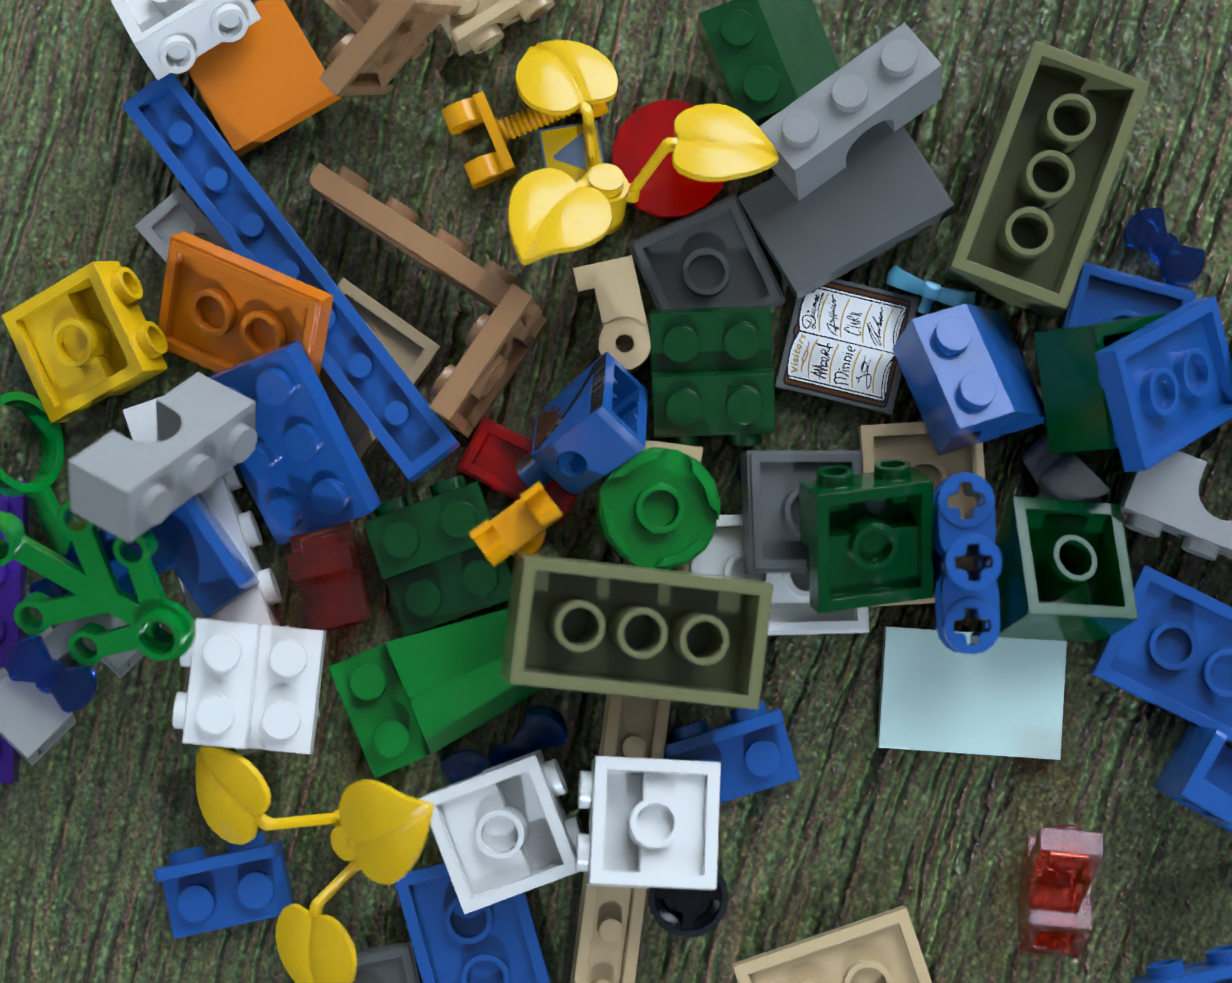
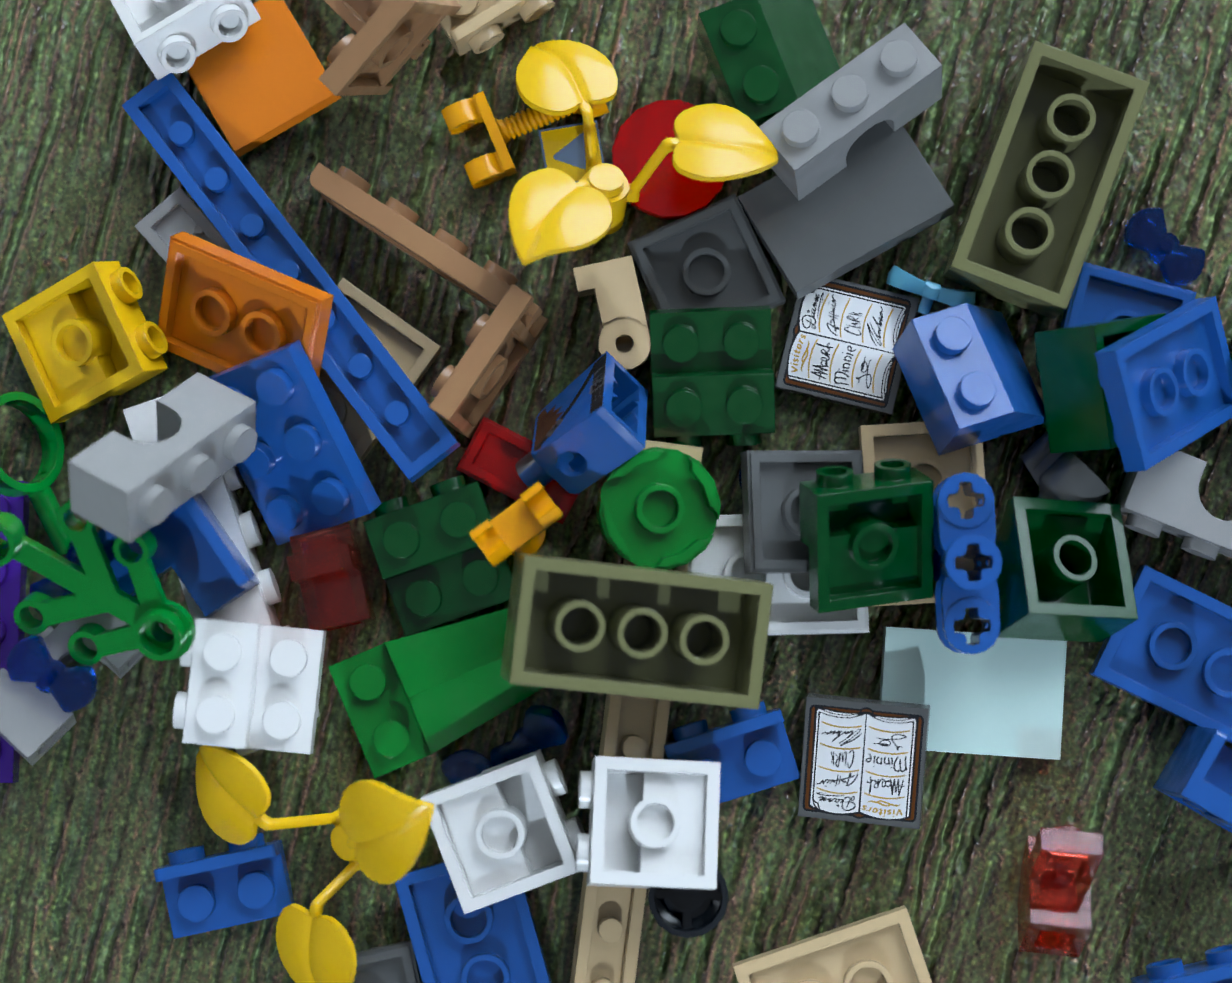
none -> tile [798,693,930,829]

